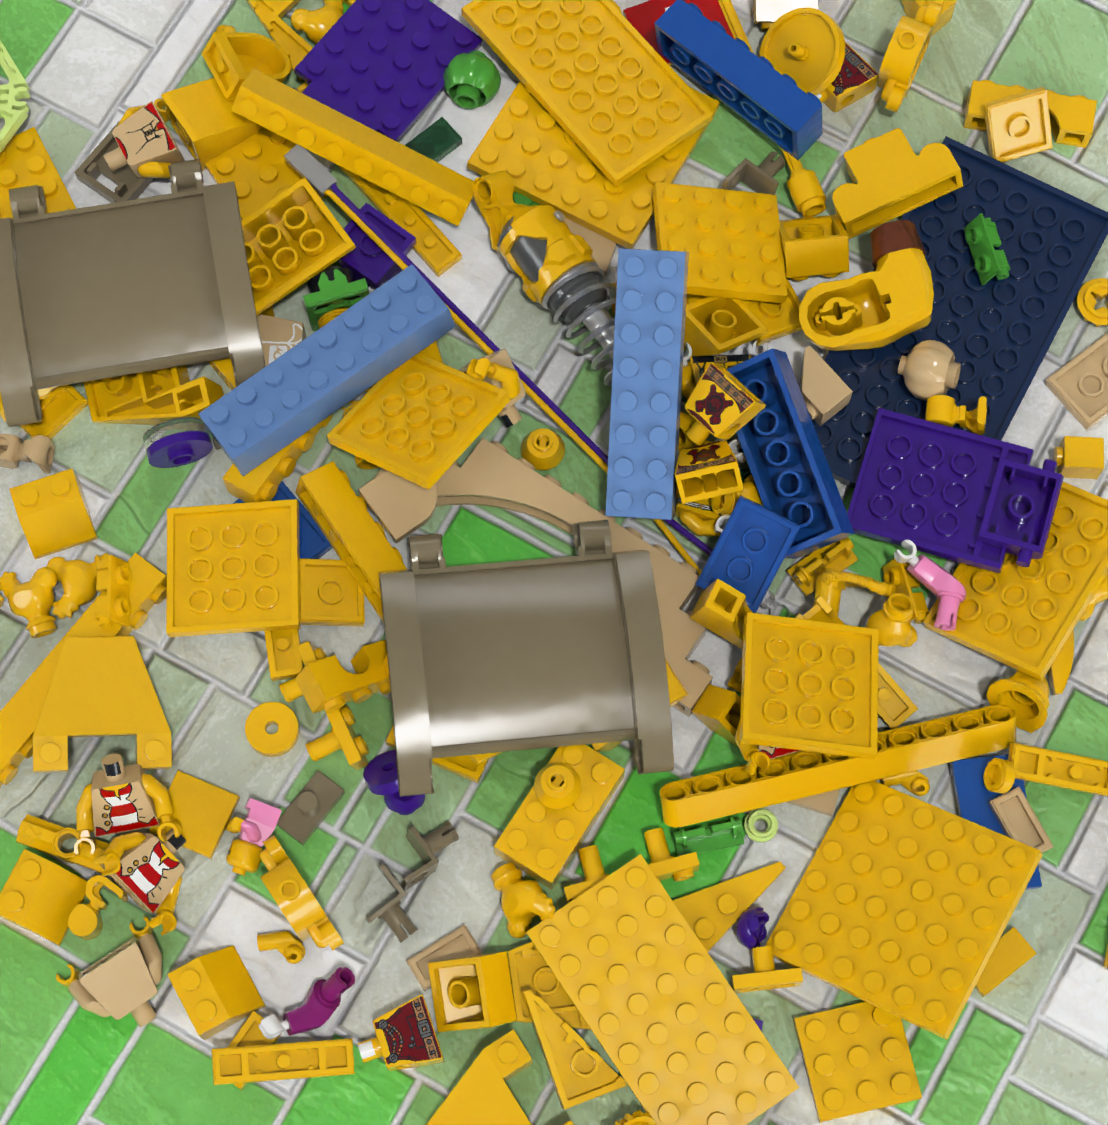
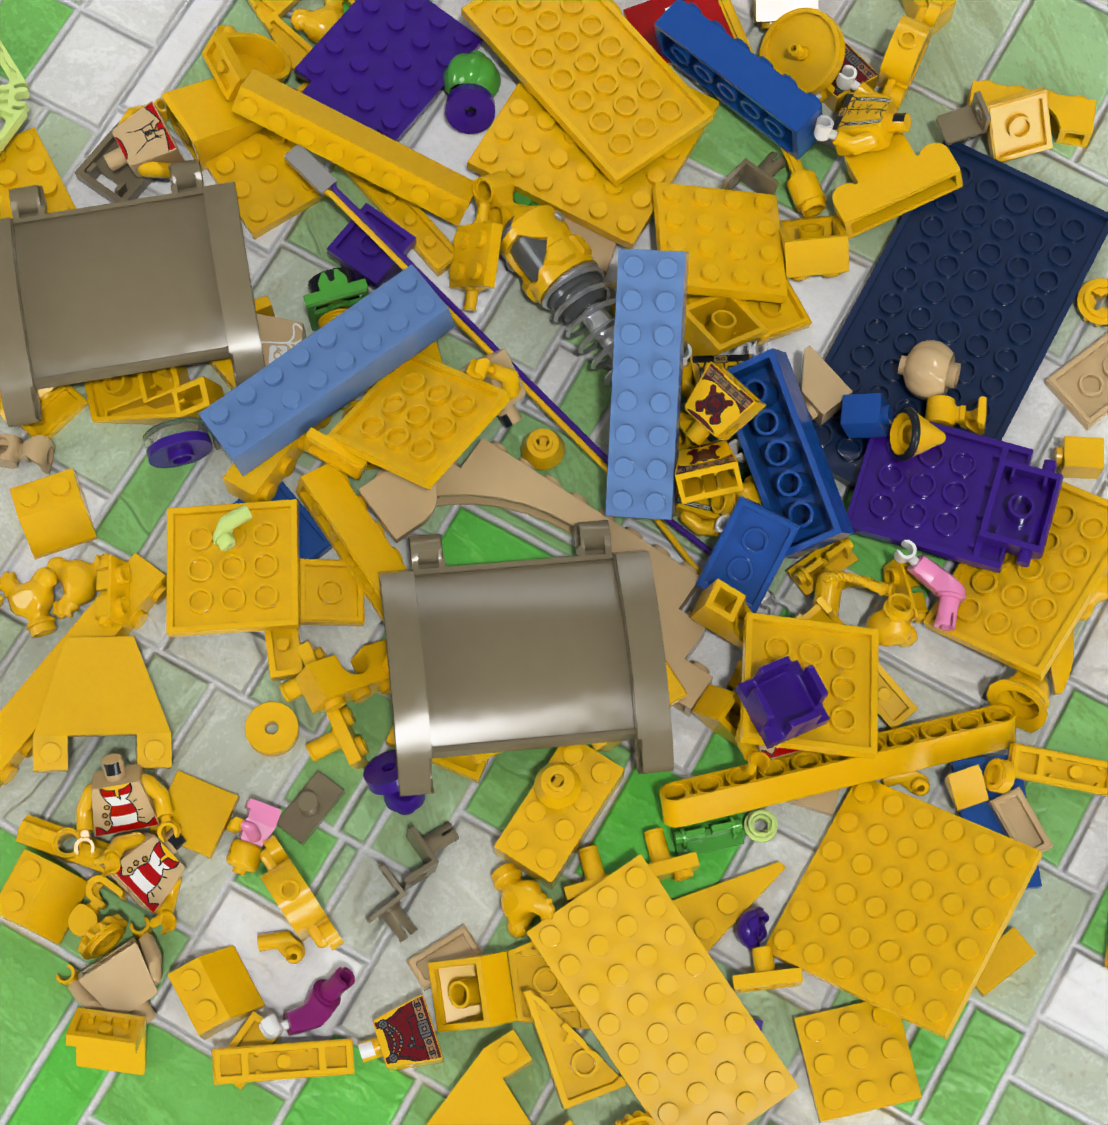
yellow slope [241,177,356,315] -> none
clear green plate [404,117,463,162] -> none
yellow piece [799,220,934,351] -> none
bright green hinge [964,213,1011,285] -> none
none -> yellow bracket [66,1007,146,1075]
none -> yellow gear [78,914,127,960]
none -> yellowish green arm [212,505,252,551]
none -> yellow tile [302,427,368,480]
none -> dark purple piece [446,84,495,134]
none -> yellow plate [449,202,503,312]
none -> dark purple panel [735,656,830,749]
none -> yellow torso [814,65,911,156]
none -> blue brick [840,393,893,439]
none -> yellow hat [889,406,946,462]
none -> dark tan bracket [936,91,991,145]
none -> yellow slope [944,764,989,811]

